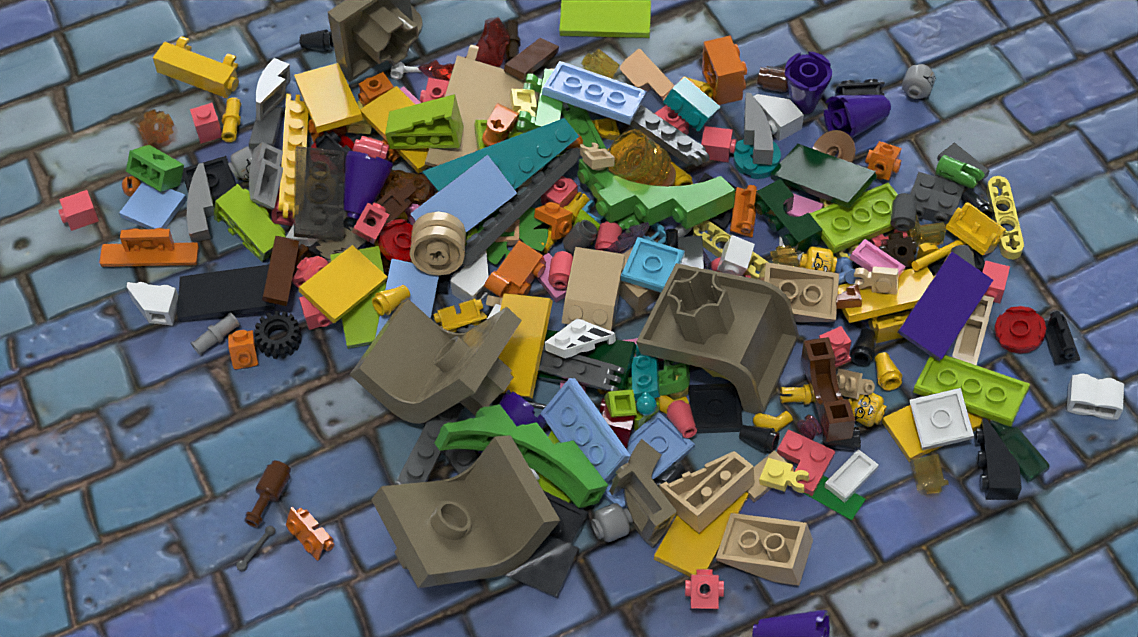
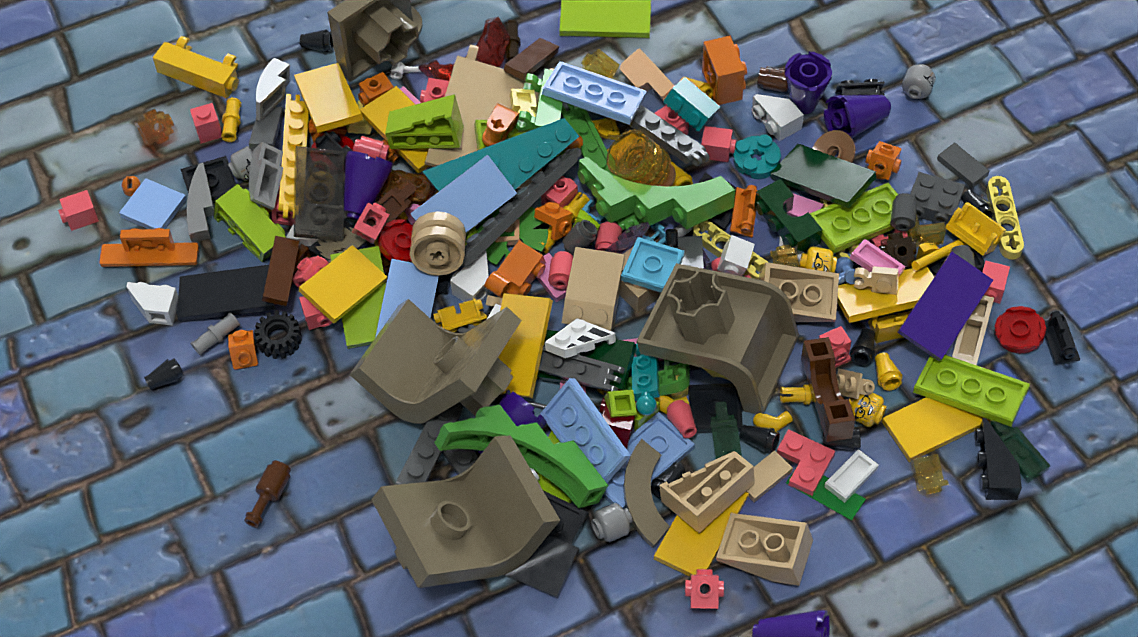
bright green brick [126,145,184,192] -> none
dark grey hinge [236,525,275,572] -> none
orange hinge [286,507,335,561] -> none
yellow cone [372,285,410,316] -> none
tan plate [580,143,615,170] -> none
dark tan panel [609,461,677,542] -> none
light grey slope [744,93,773,165] -> none
light yellow plate [759,458,809,493] -> none
clear pink bush [797,415,822,440] -> none
dark orange tile [836,284,862,309] -> none
white plate [910,388,974,451] -> none
bright green hinge [936,155,985,189] -> none
white brick [1067,374,1124,420] -> none
none -> black cone [144,358,184,390]
none -> clear green hinge [710,402,742,459]

